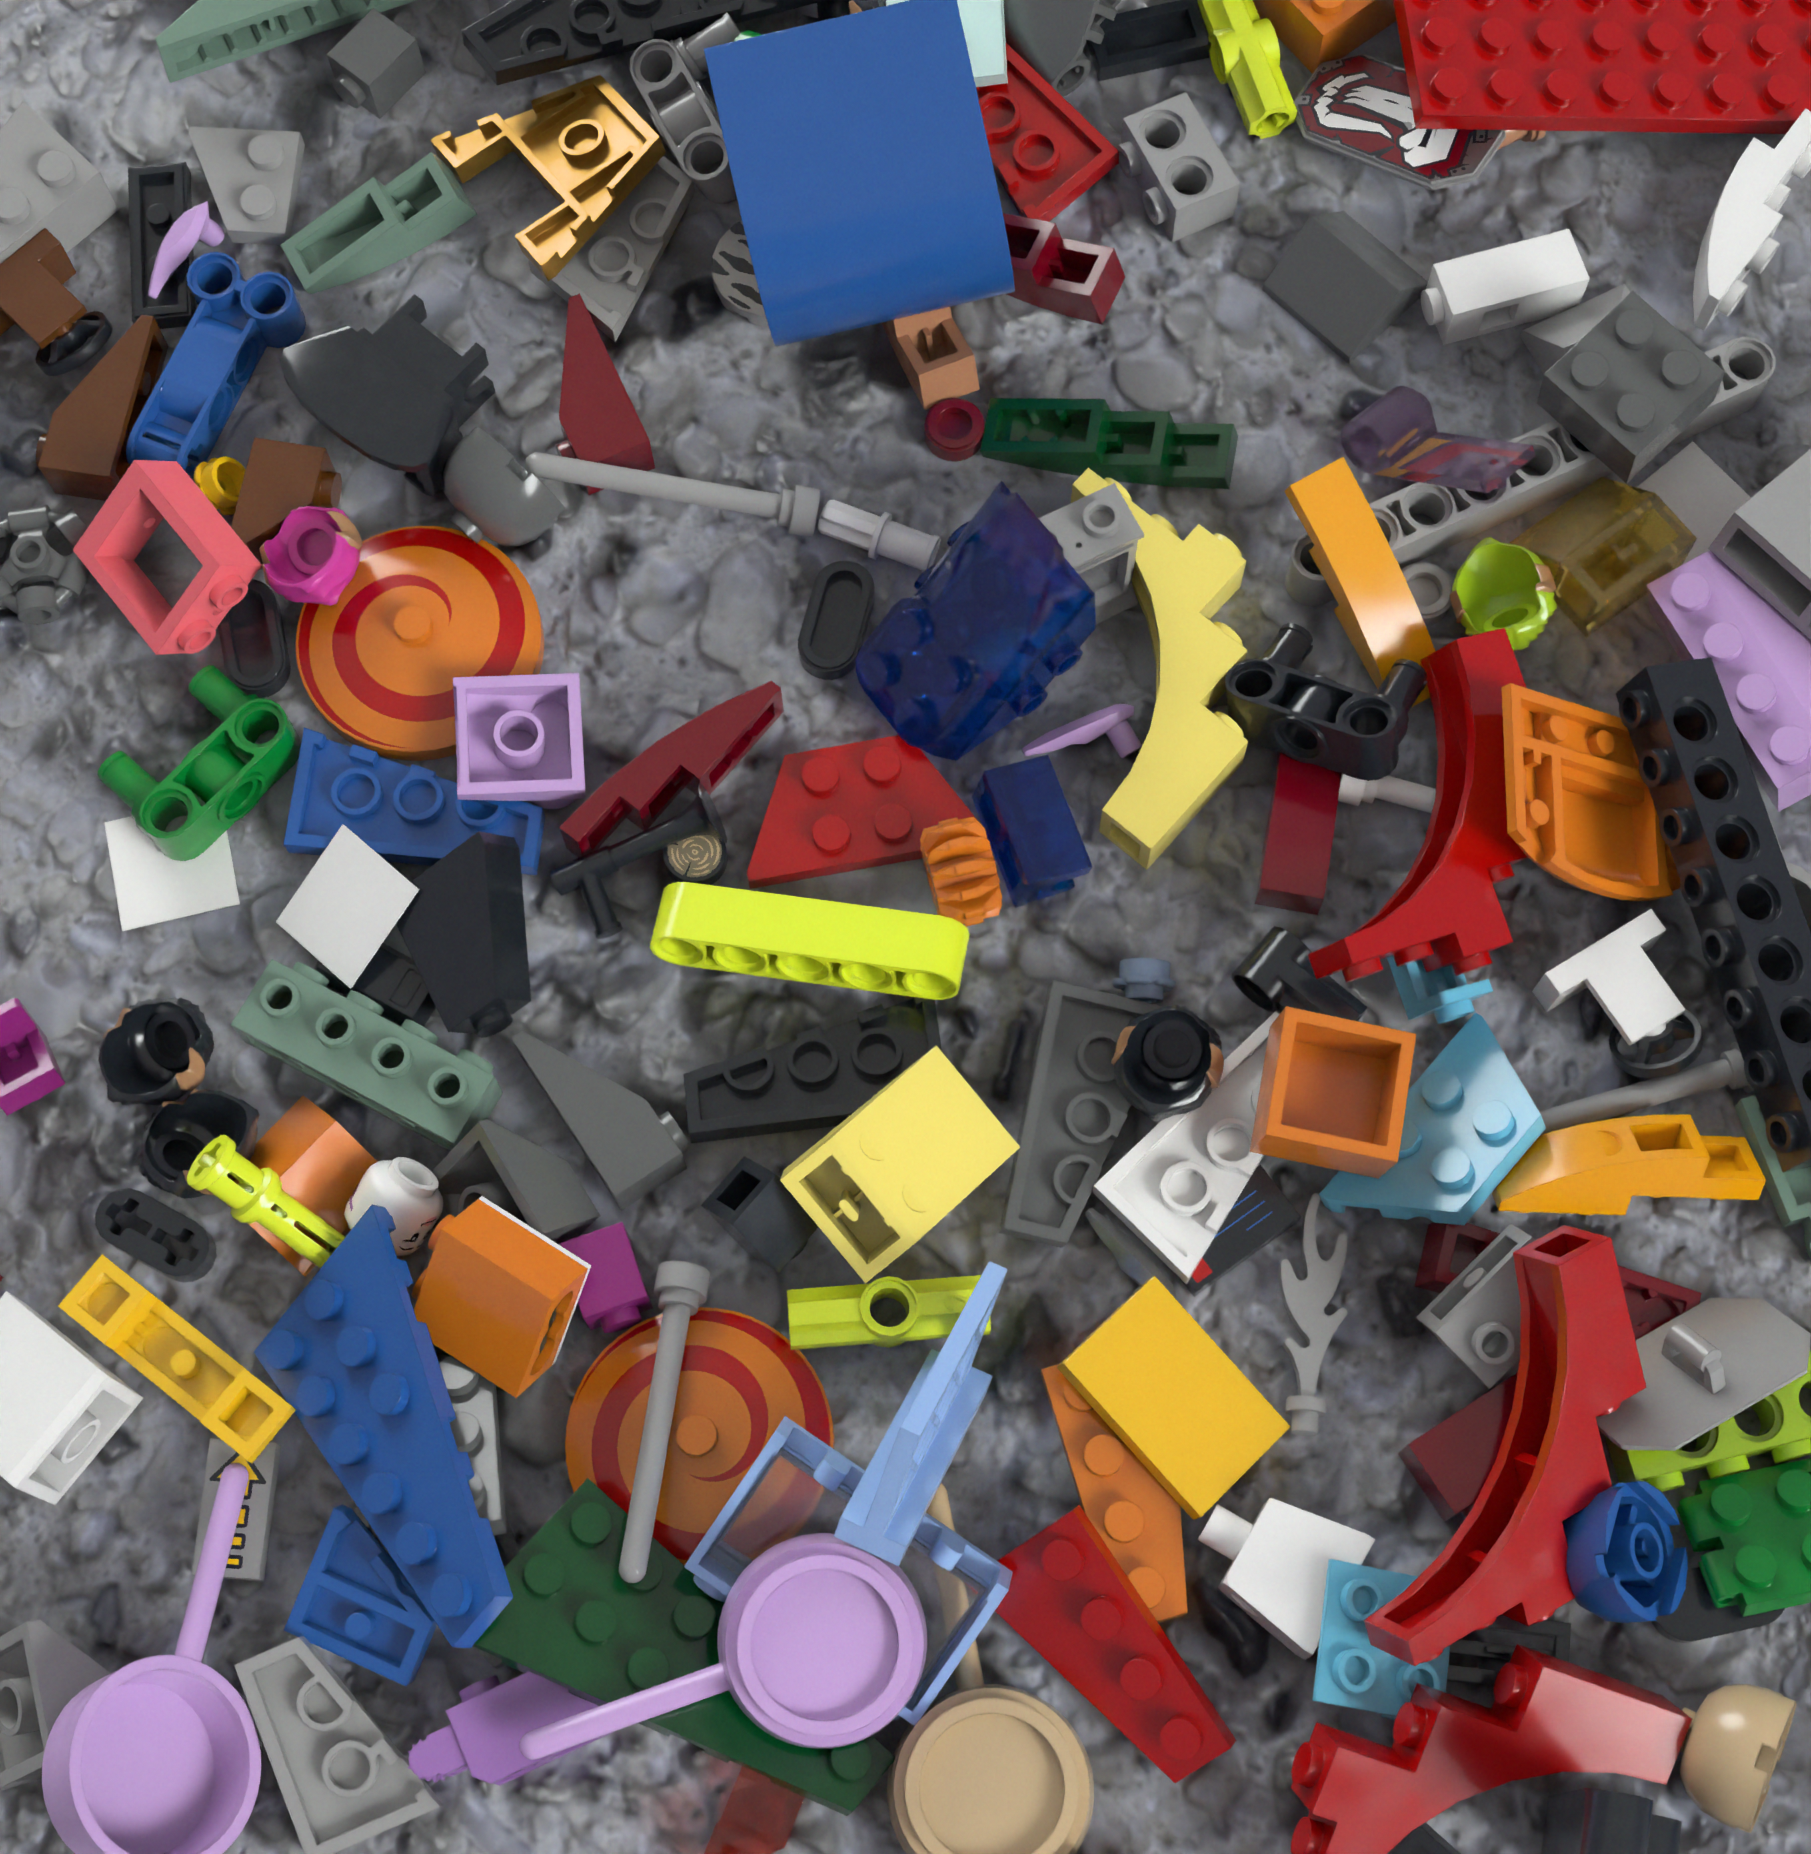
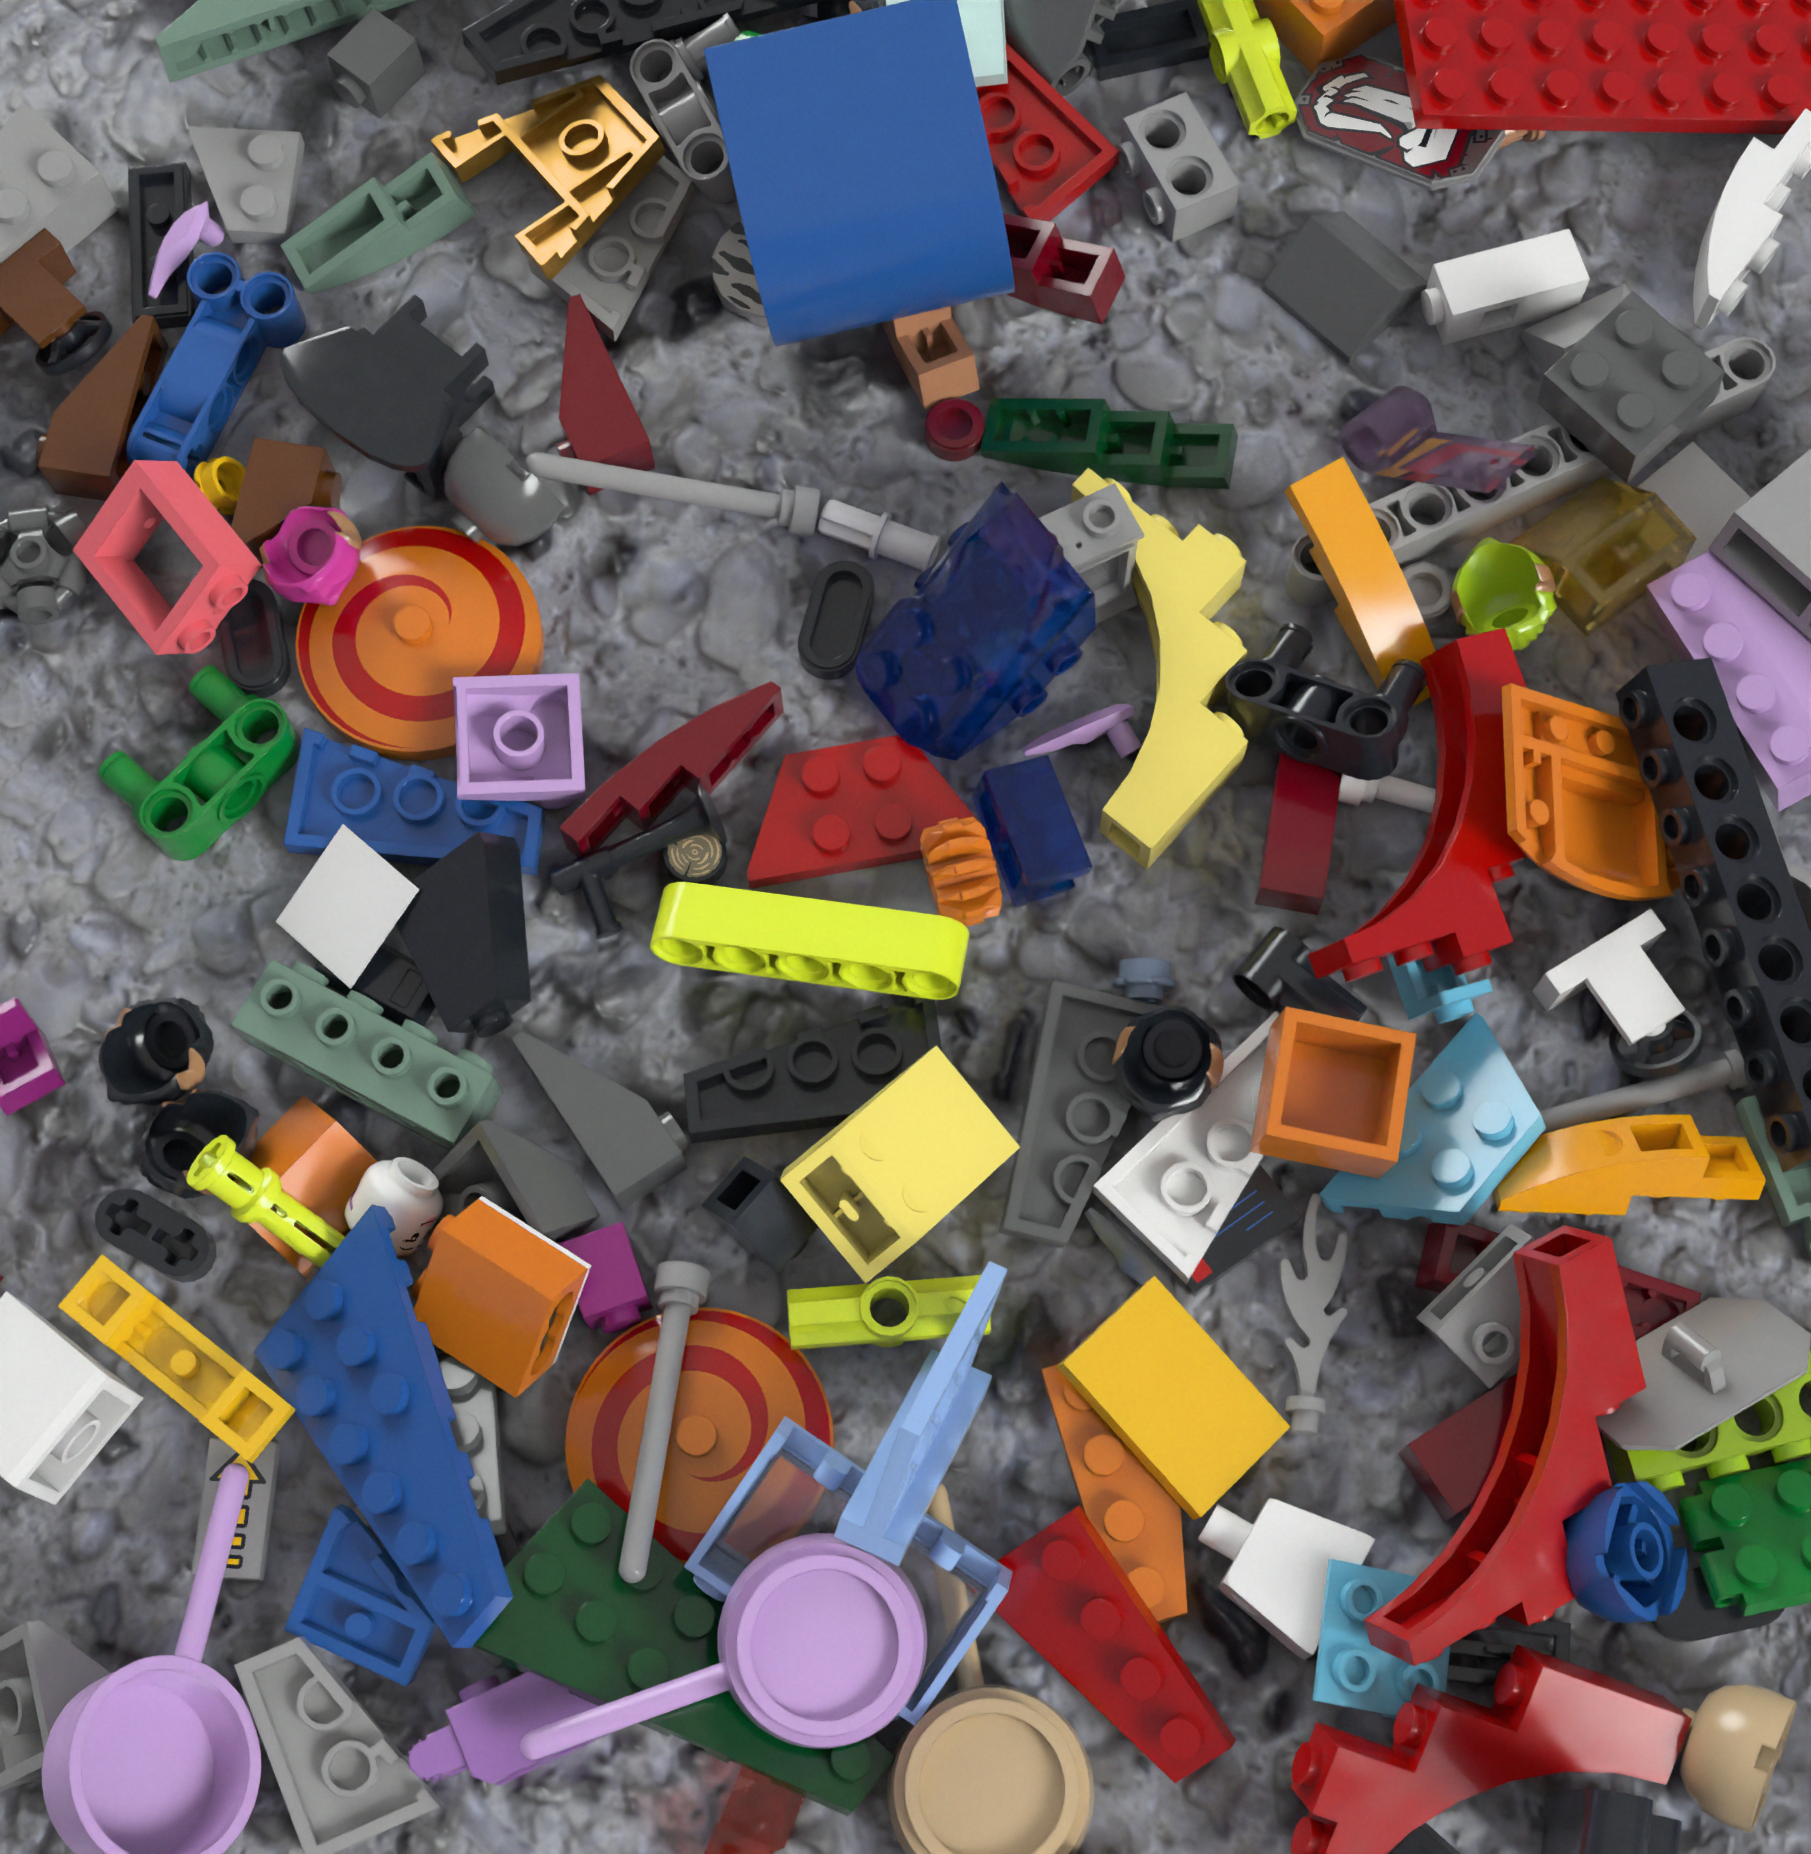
white sticker [104,816,240,931] -> none

